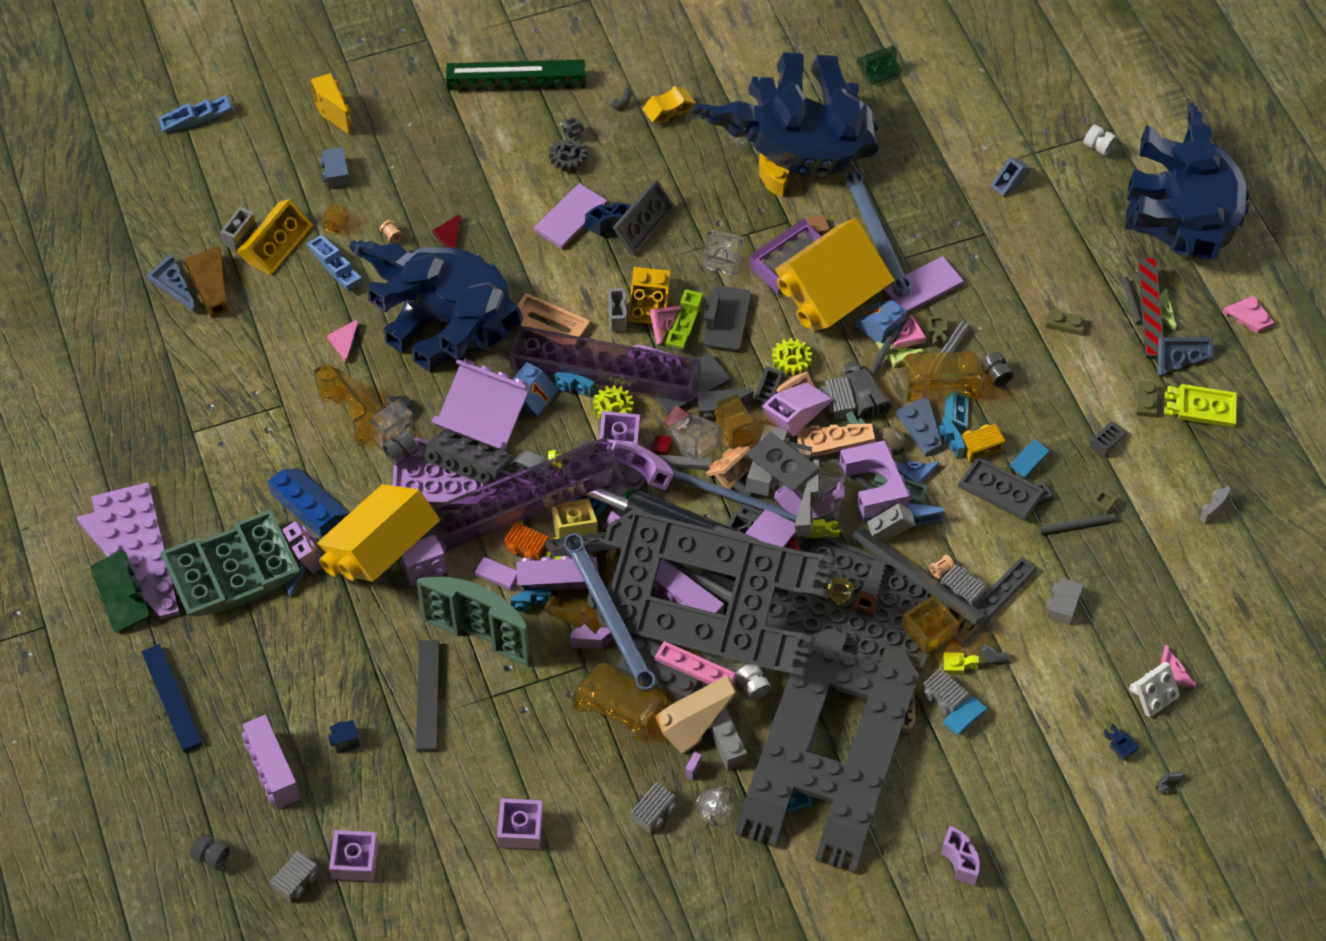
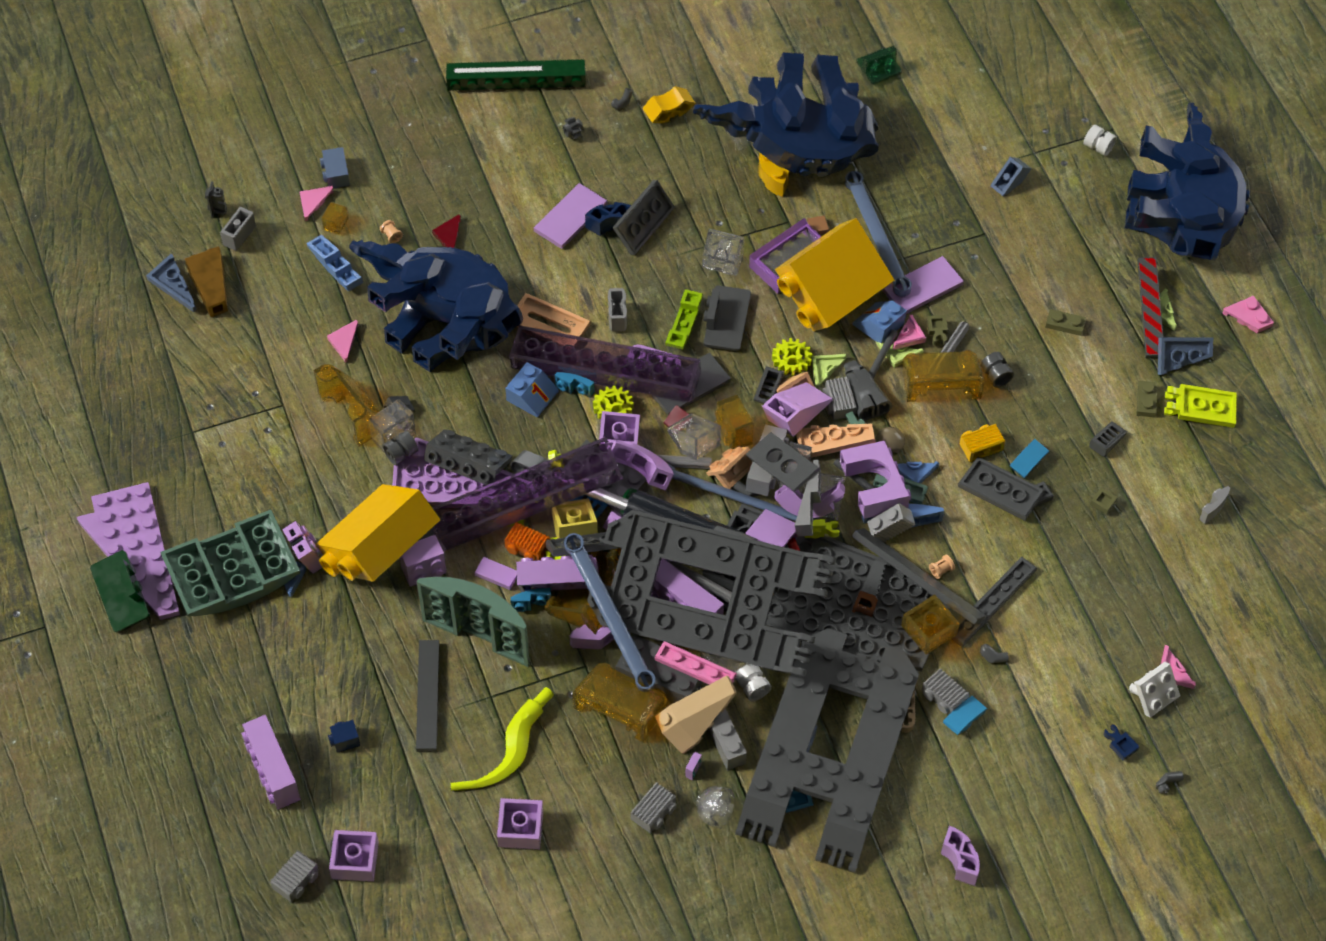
dark blue tile [141,644,202,753] -> none
medium blue slope [158,95,233,133] -> none
dark grey wheel [190,833,230,871] -> none
yellow slope [237,199,313,275] -> none
blue slope [268,468,349,539] -> none
yellow slope [311,73,353,134] -> none
lavender panel [432,359,530,451] -> none
dark grey gear [549,137,587,172] -> none
yellow slope [628,267,671,324] -> none
dark red slope [649,436,674,455] -> none
bright pink tile [650,306,681,344] -> none
dark grey slope [697,388,754,422] -> none
clear yellow piece [828,577,854,605] -> none
sand blue wing [895,395,942,456] -> none
dark azure slope [939,417,965,459] -> none
light grey brick [940,564,987,606] -> none
neon yellow plate [943,653,979,674] -> none
dark azure slope [945,390,969,429] -> none
dark grey bar [1039,514,1116,534] -> none
light grey brick [1045,577,1083,625] -> none
dark grey bar [1121,276,1142,325] -> none
none -> dark grey hinge [205,182,228,218]
none -> bright pink tile [300,186,333,221]
none -> neon yellow animal [451,687,554,791]
none -> yellowish green tile [812,354,846,388]

